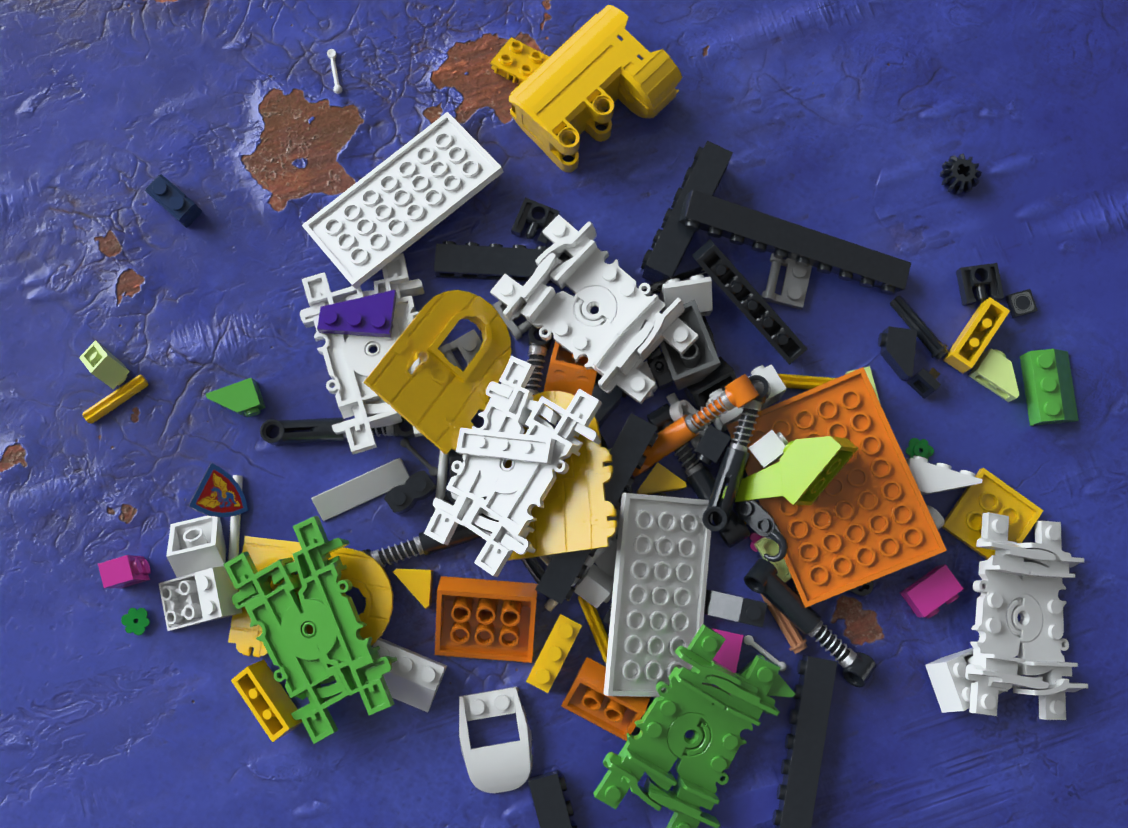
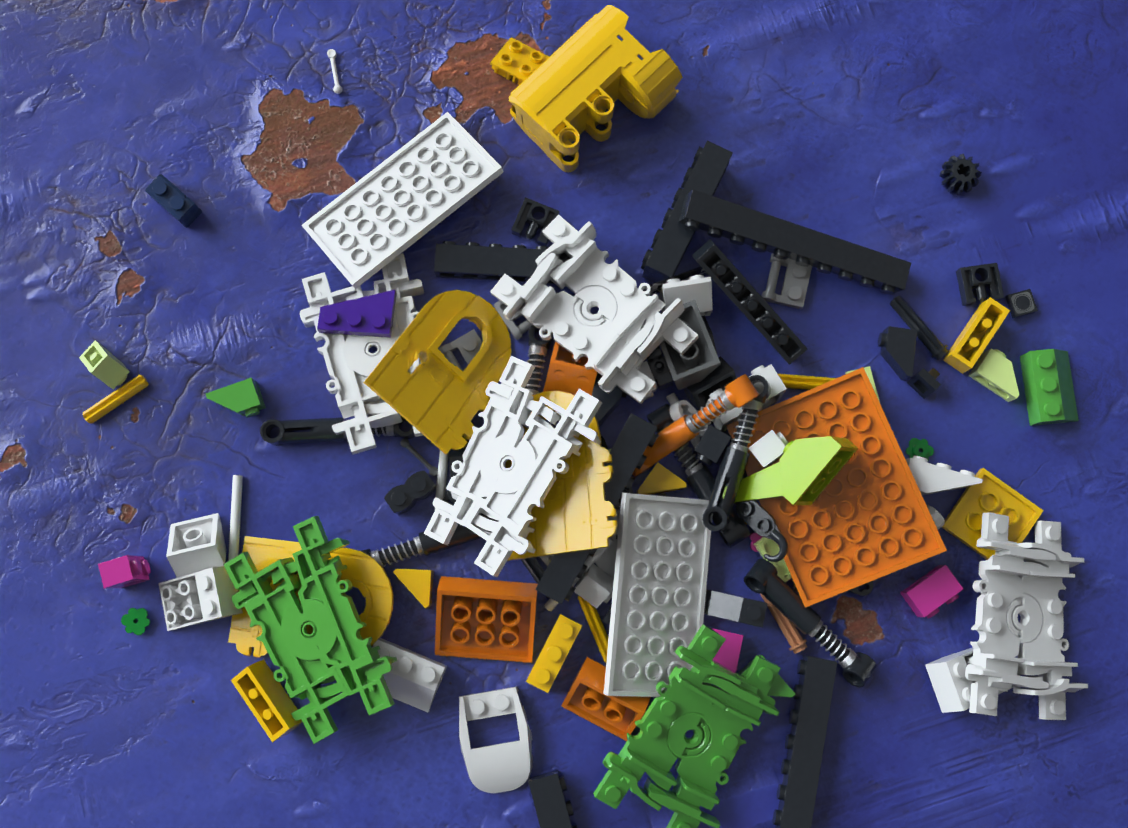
shield [188,463,248,517] -> none
white slope [311,458,410,521] -> none
white plate [456,428,555,465] -> none
white hinge [743,635,787,671] -> none

